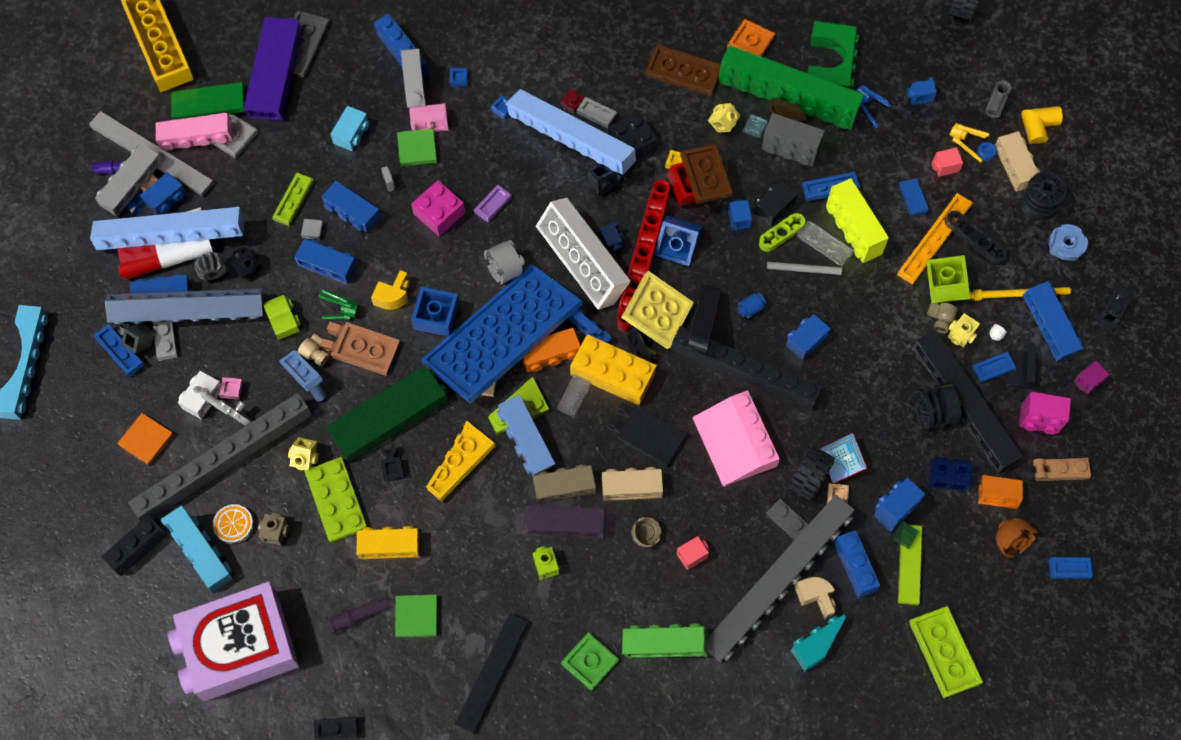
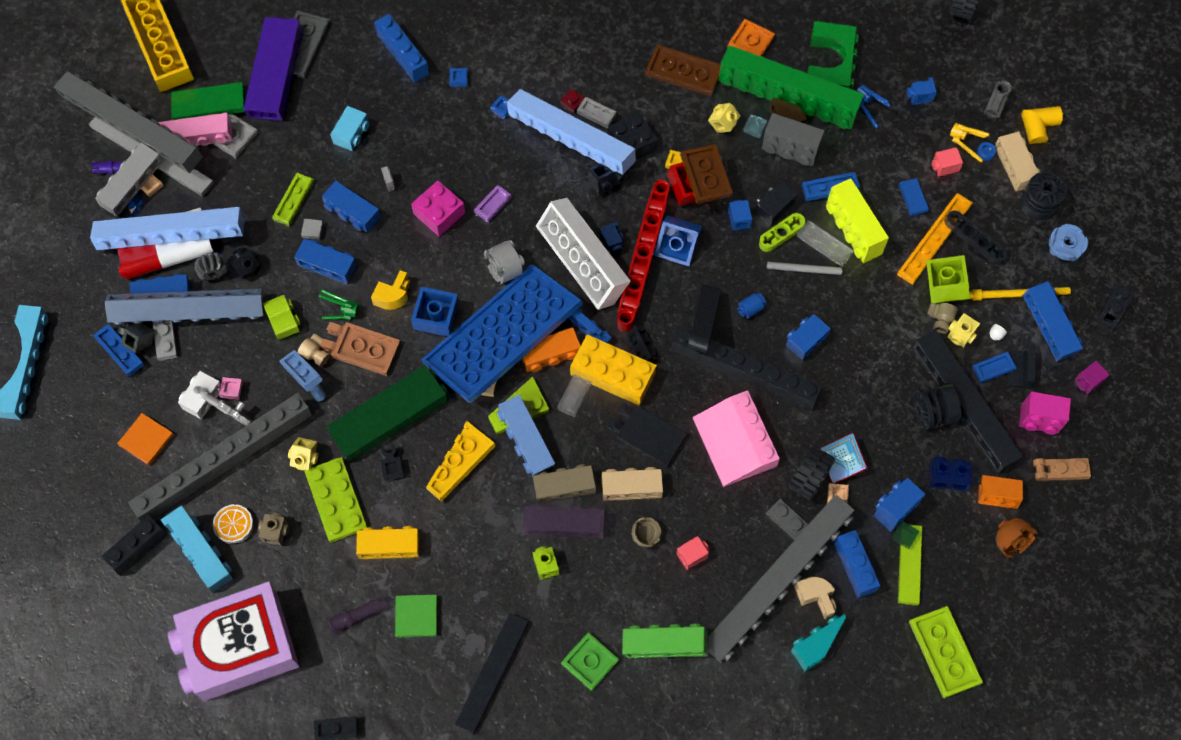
blue brick [140,172,186,215] -> none
bright green tile [397,128,437,167] -> none
light grey slope [401,48,426,107] -> none
bright pink hinge [409,104,448,132] -> none
light yellow plate [621,271,694,349] -> none
blue tile [1049,557,1093,579] -> none
none -> dark grey brick [54,71,203,174]

